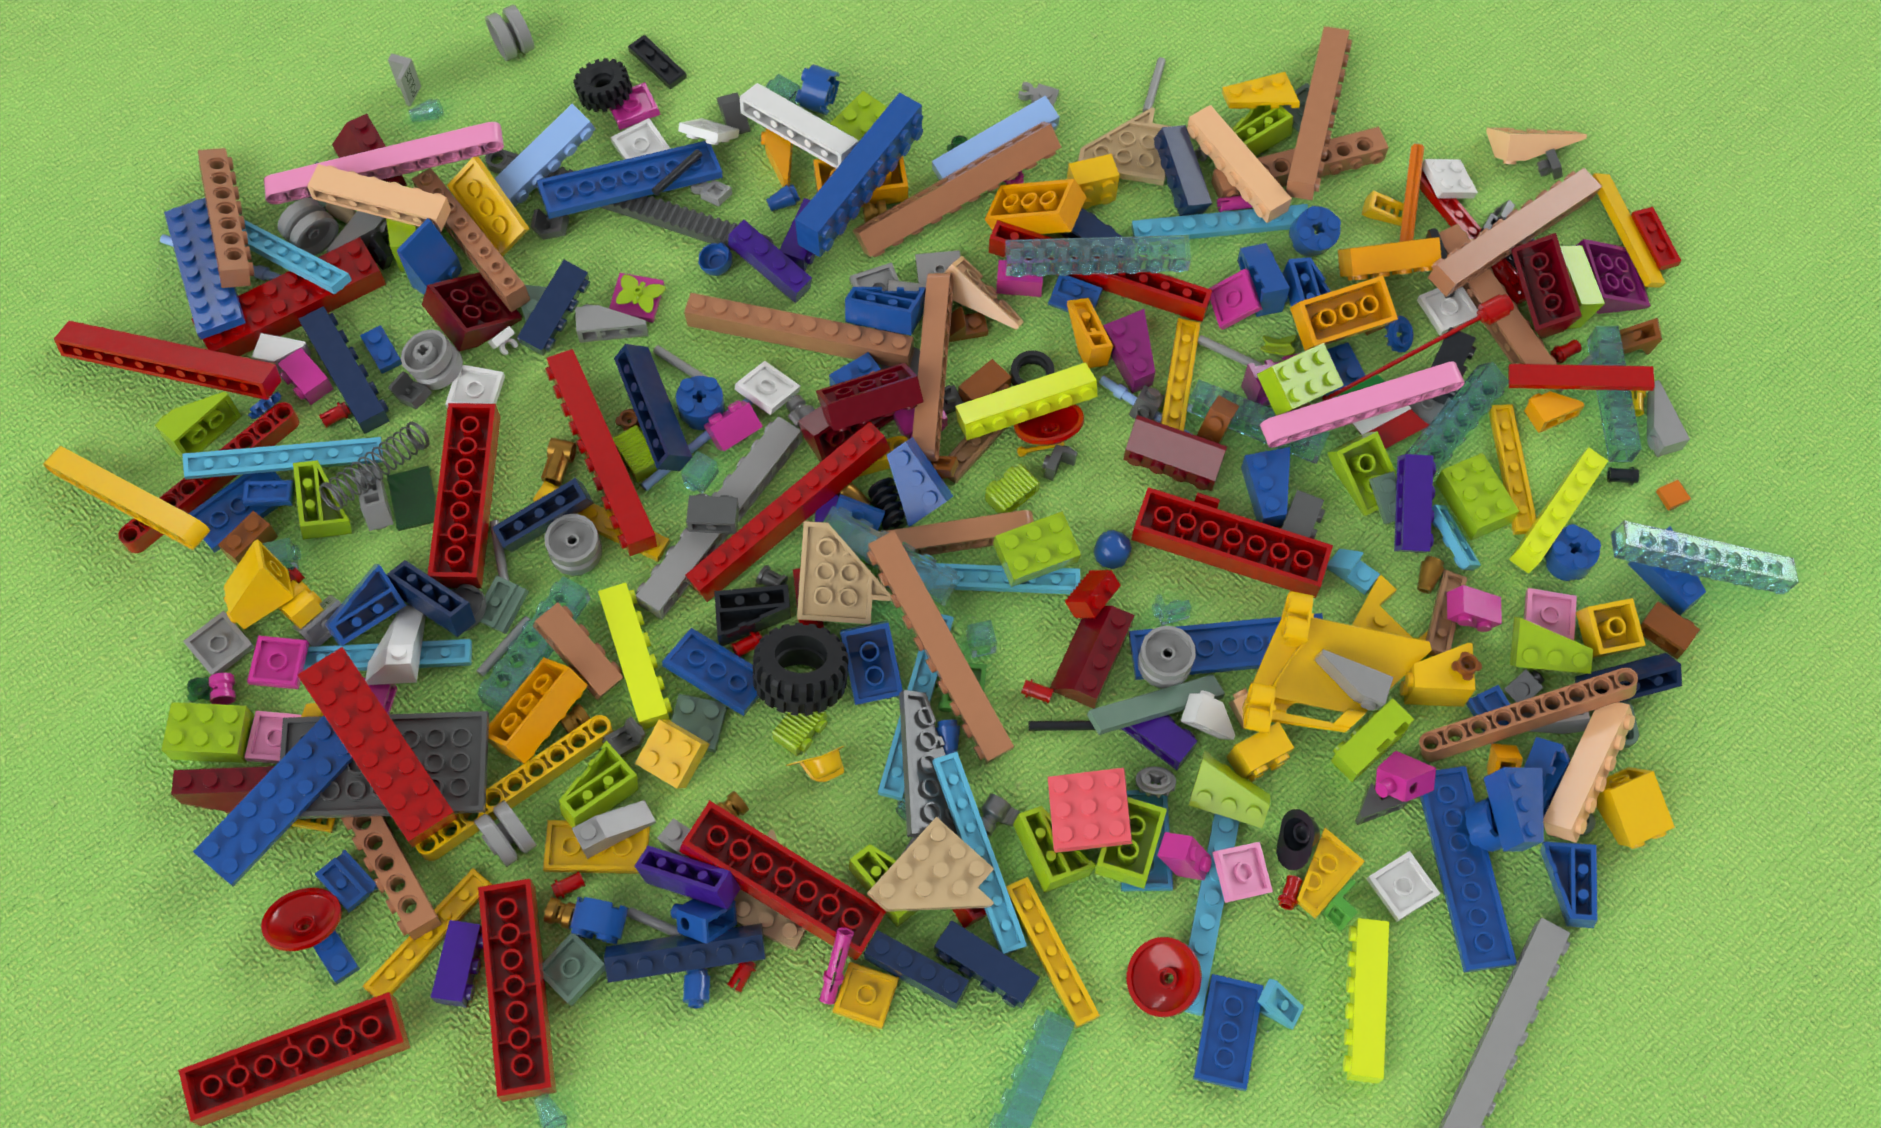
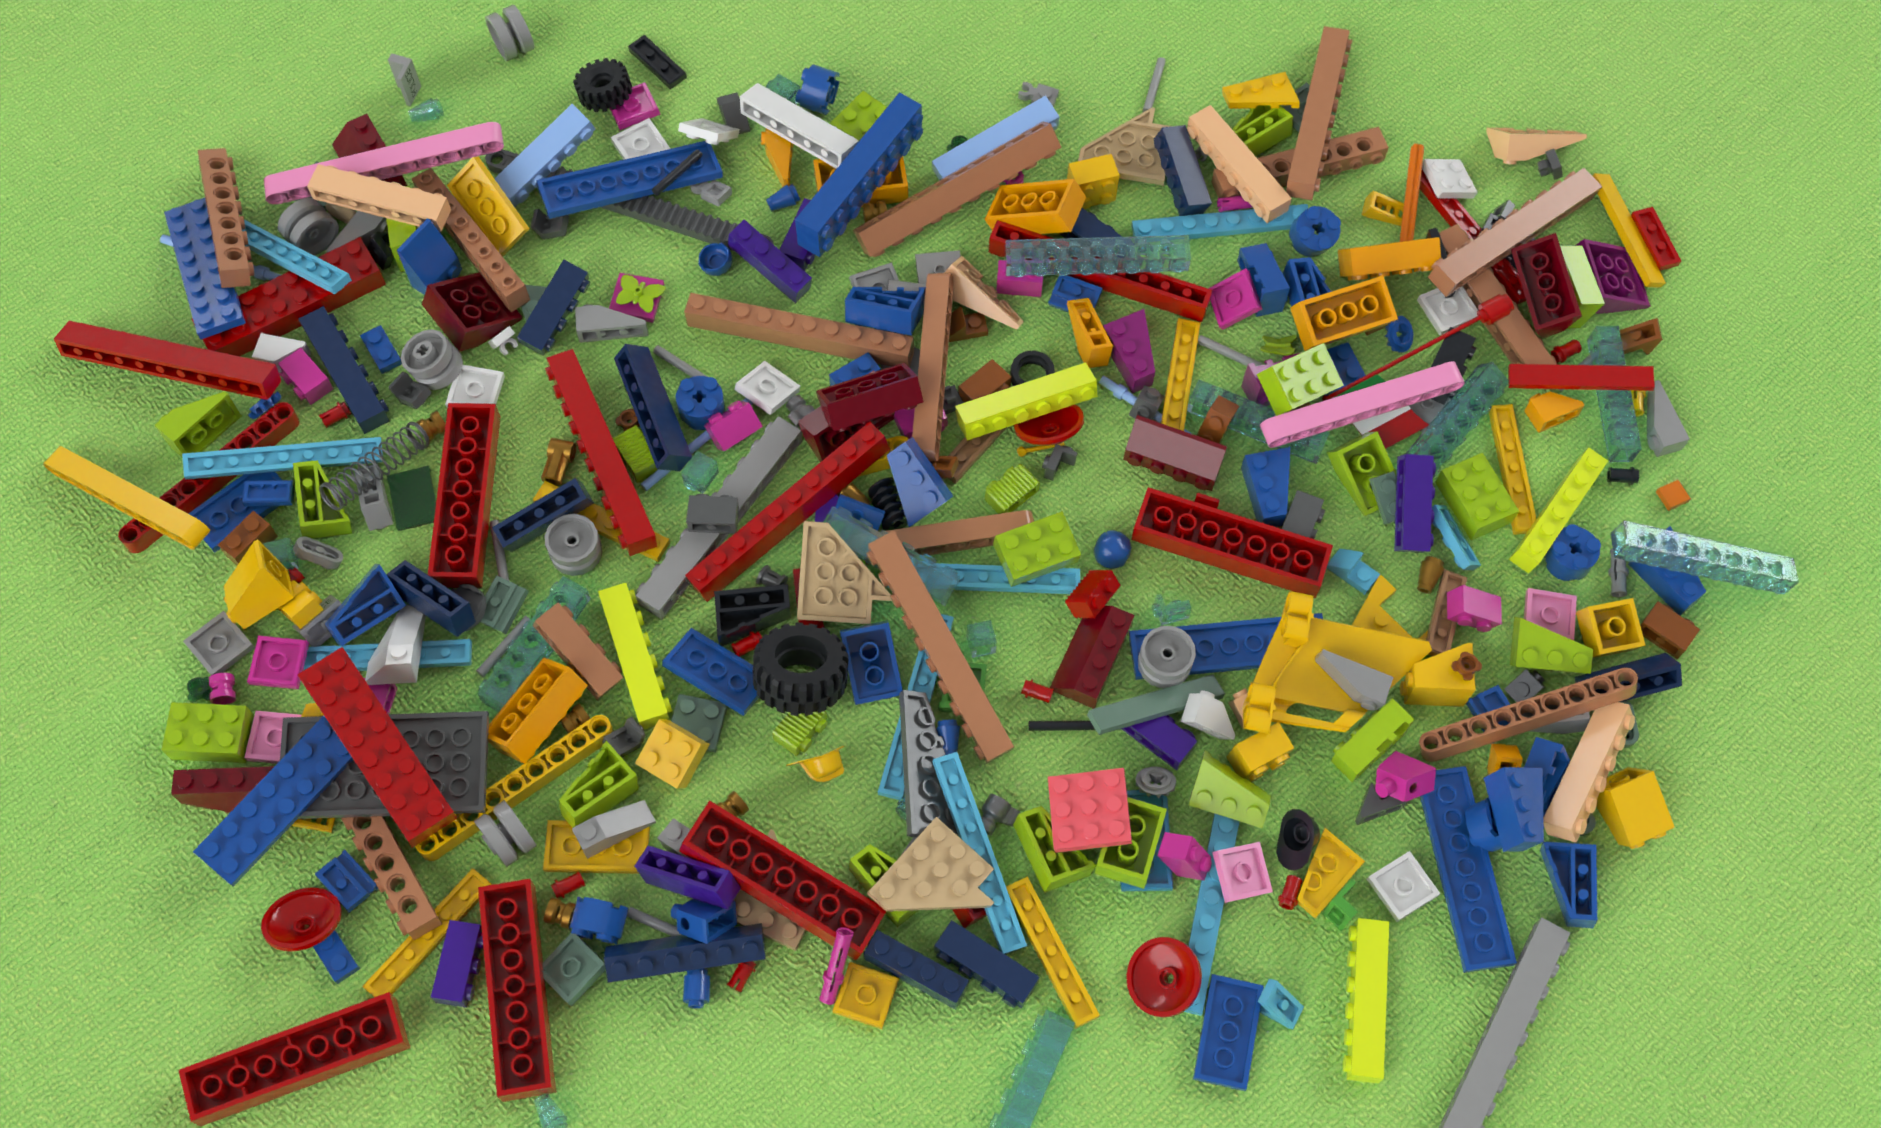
none -> light grey plate [293,537,343,569]
none -> pearl gold wheel [416,411,446,441]
none -> light grey pin [1608,547,1629,598]

